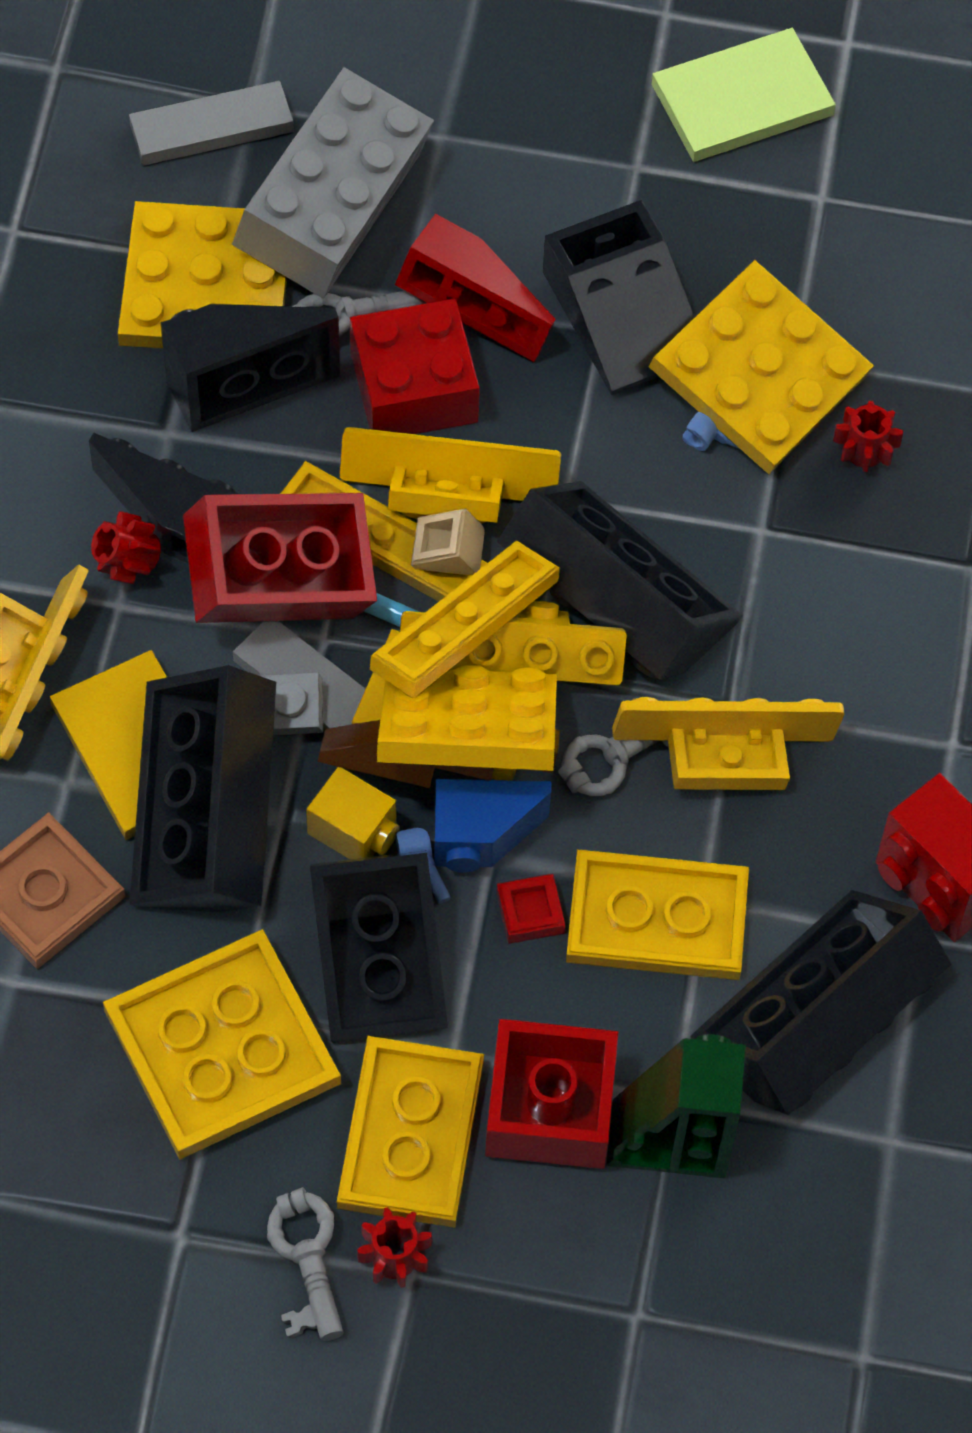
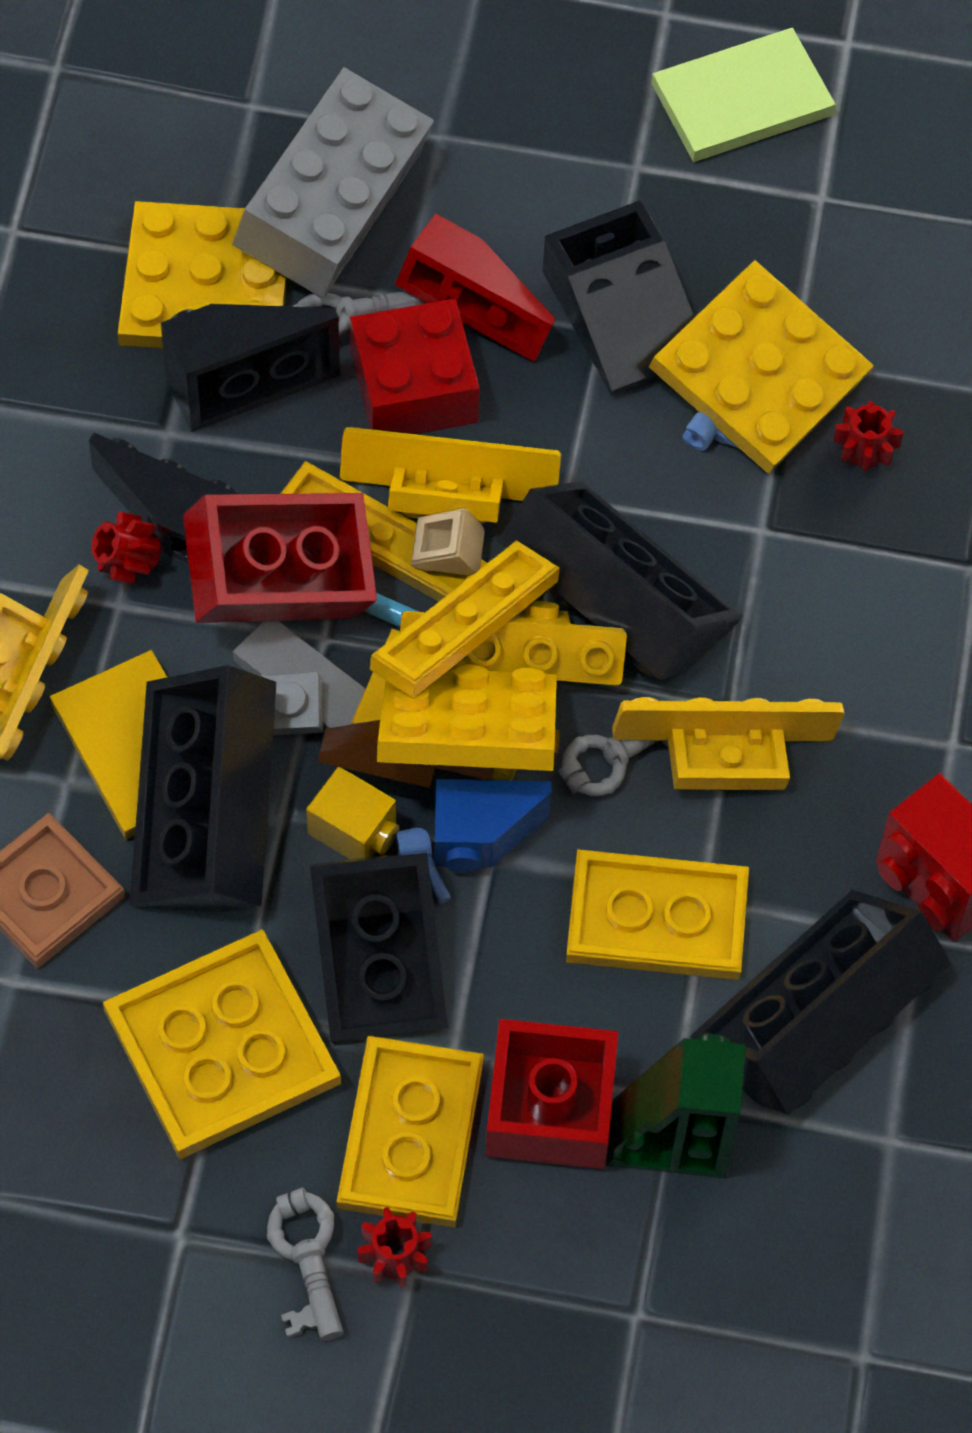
light grey tile [129,81,294,166] -> none
red tile [496,874,565,944] -> none

